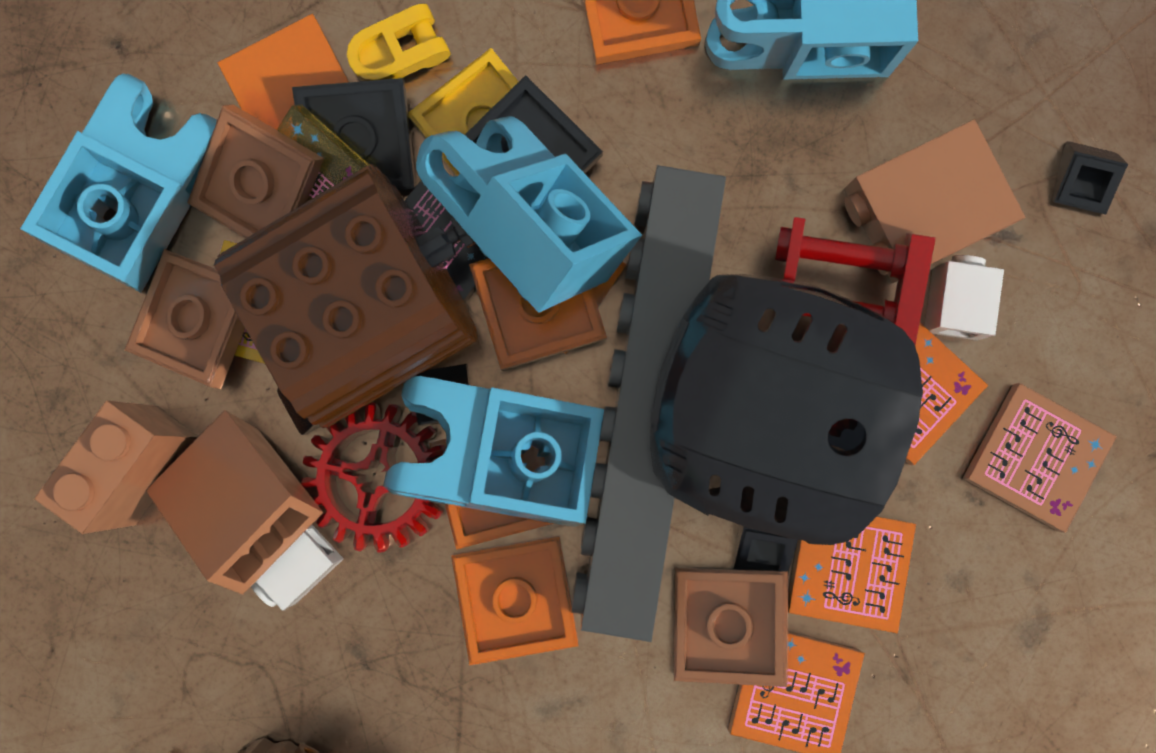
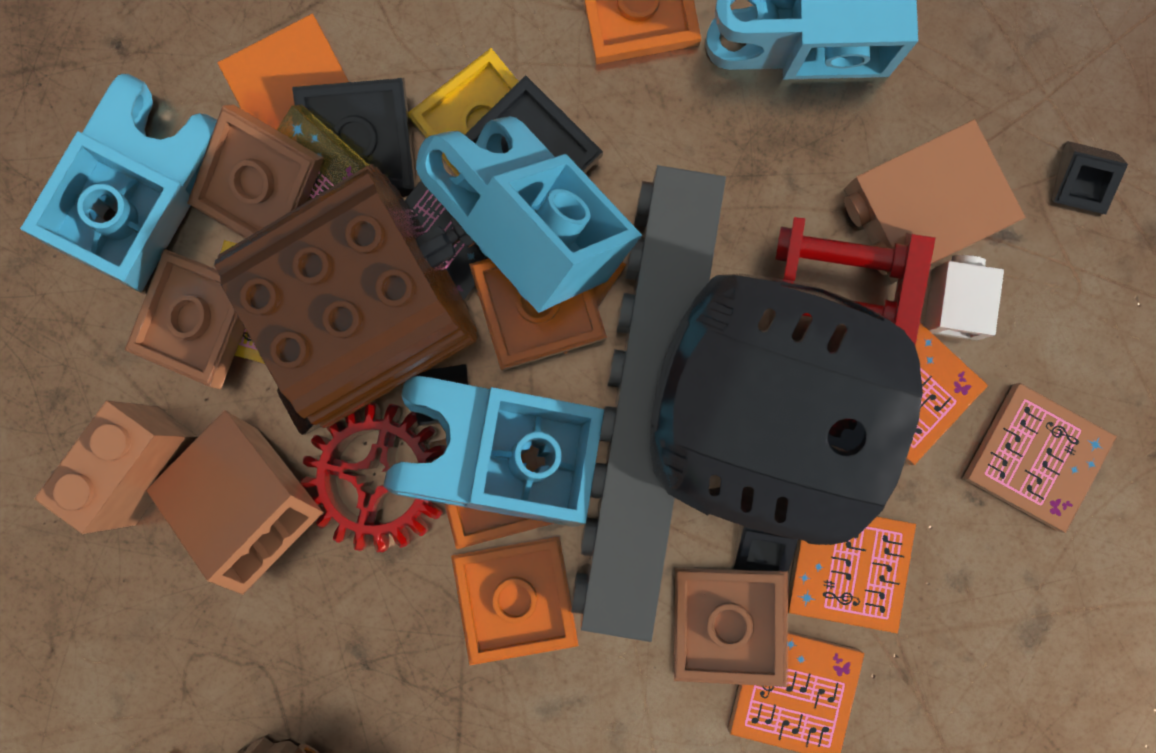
white brick [251,525,344,611] -> none
yellow plate [347,3,451,81] -> none

